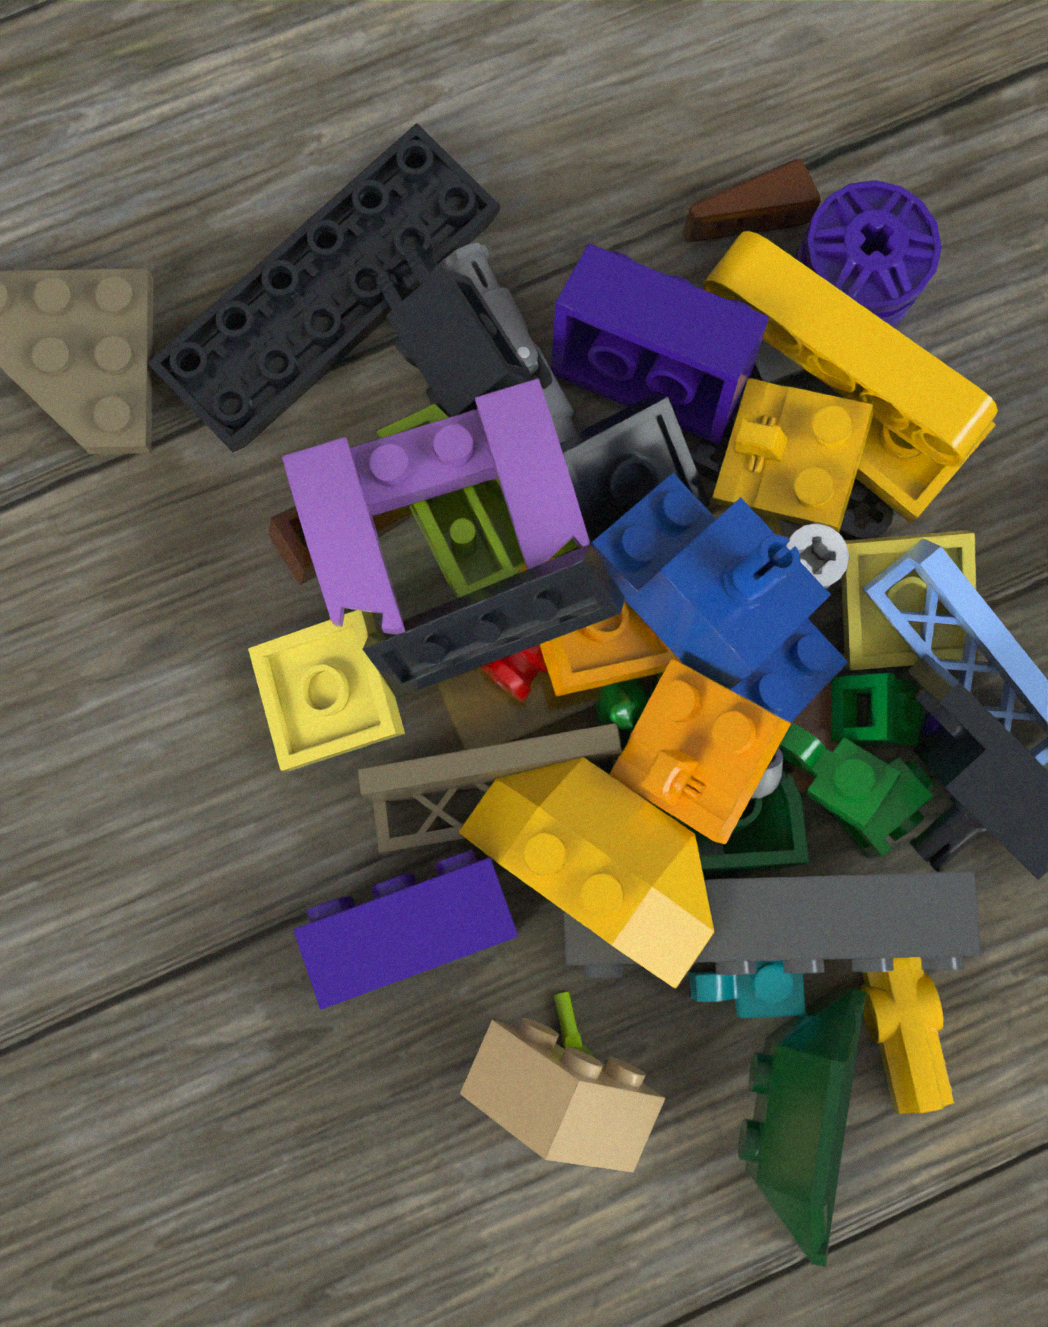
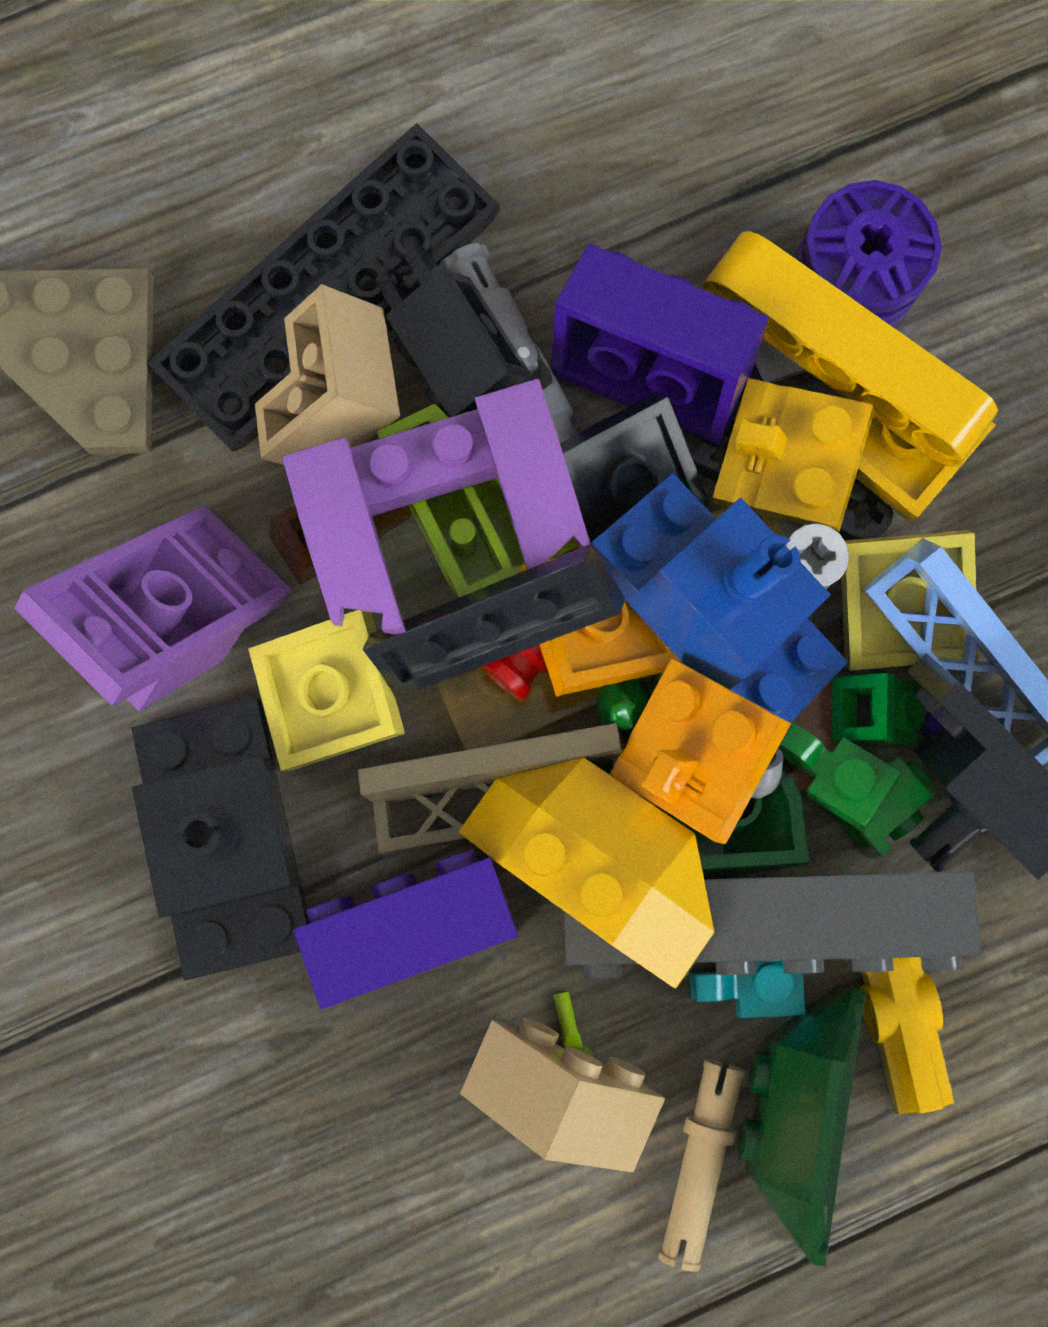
reddish brown slope [683,158,821,243] -> none
none -> medium lavender brick [14,505,293,712]
none -> black brick [131,698,310,981]
none -> tan brick [255,284,400,465]
none -> tan pin [658,1059,746,1272]

